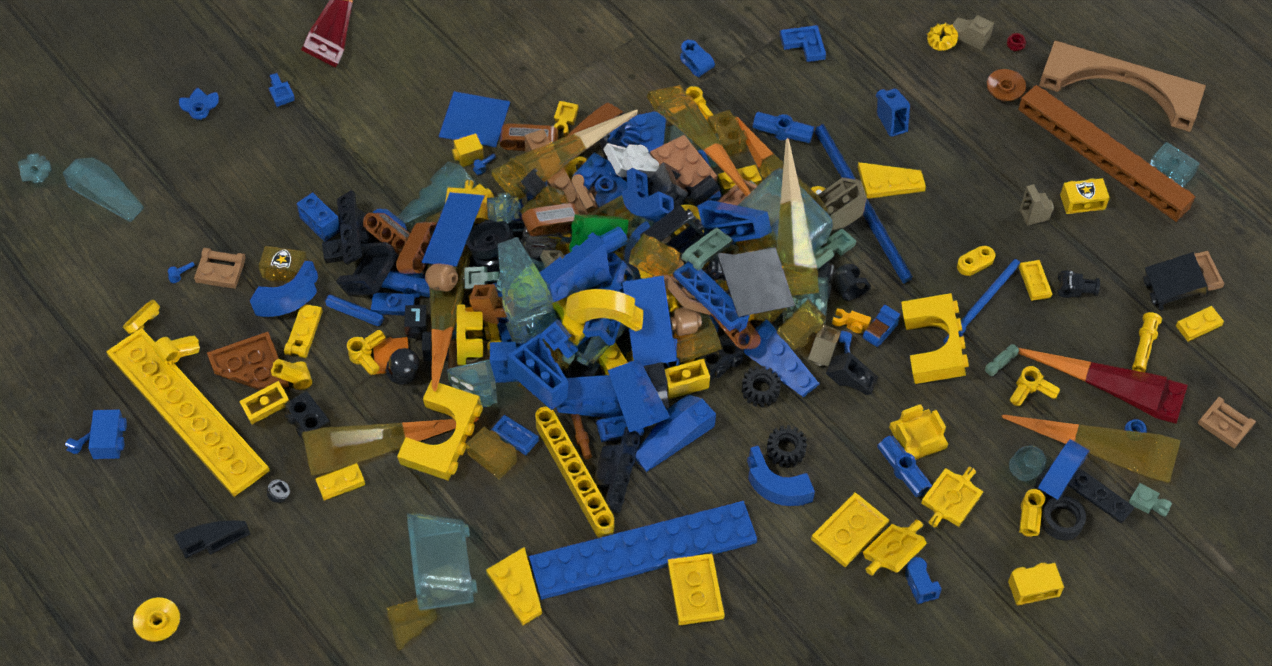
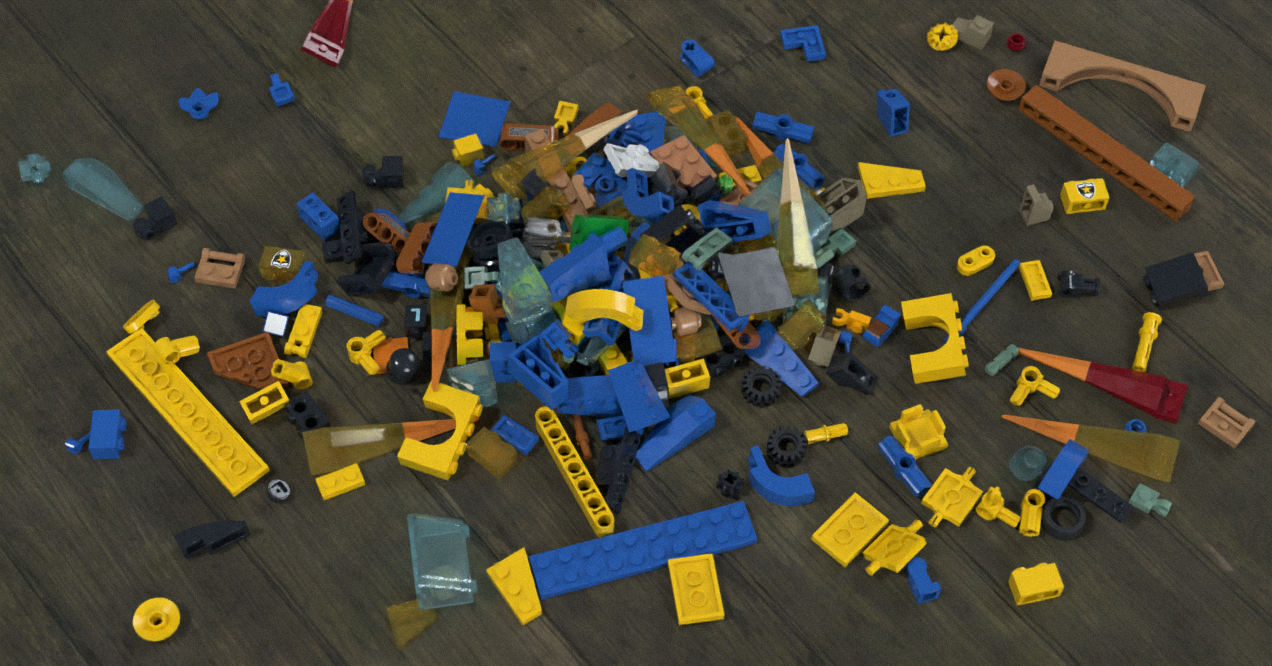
blue plate [371,293,415,315] -> none
dark orange beam [521,203,580,237] -> none
blue axle [815,124,913,284] -> none
yellow plate [1176,306,1224,342] -> none
none -> black brick [133,196,177,240]
none -> white tile [263,311,289,337]
none -> black brick [362,156,404,189]
none -> black gear [716,469,744,498]
none -> bright green plate [717,174,733,196]
none -> blue piece [773,143,825,191]
none -> yellow axle [804,423,848,445]
none -> yellow axle [976,486,1021,528]

